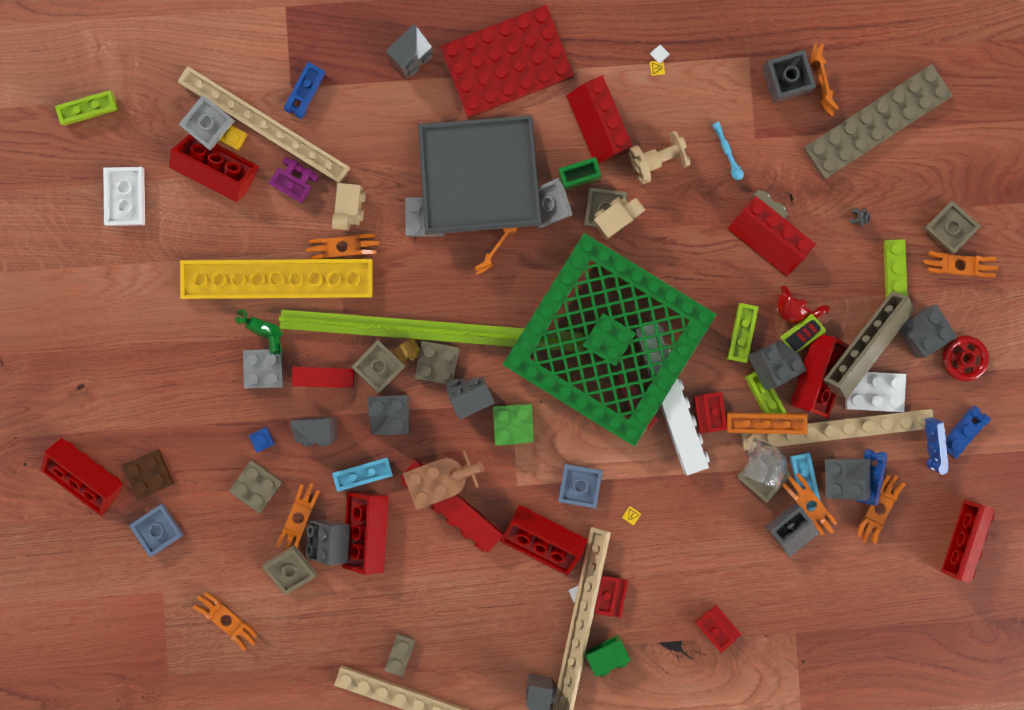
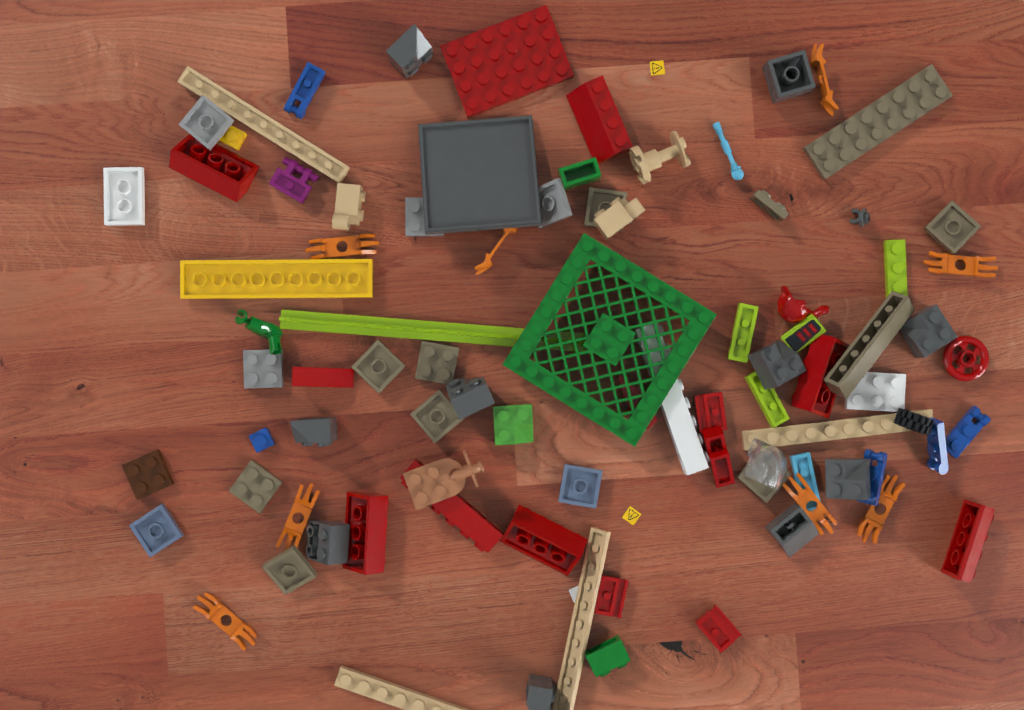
red slope [41,437,123,517] -> none
lime plate [55,90,118,126] -> none
medium azure plate [332,457,393,492] -> none
dark grey slope [368,395,411,435] -> none
dark tan plate [384,633,416,677] -> none
pearl gold plate [394,338,421,363] -> none
white sticker [650,45,669,63] -> none
red slope [727,196,816,276] -> none
orange plate [727,412,808,435] -> none
none -> dark tan plate [410,389,464,443]
none -> red slope [701,425,735,488]
none -> black tyre [893,408,934,435]

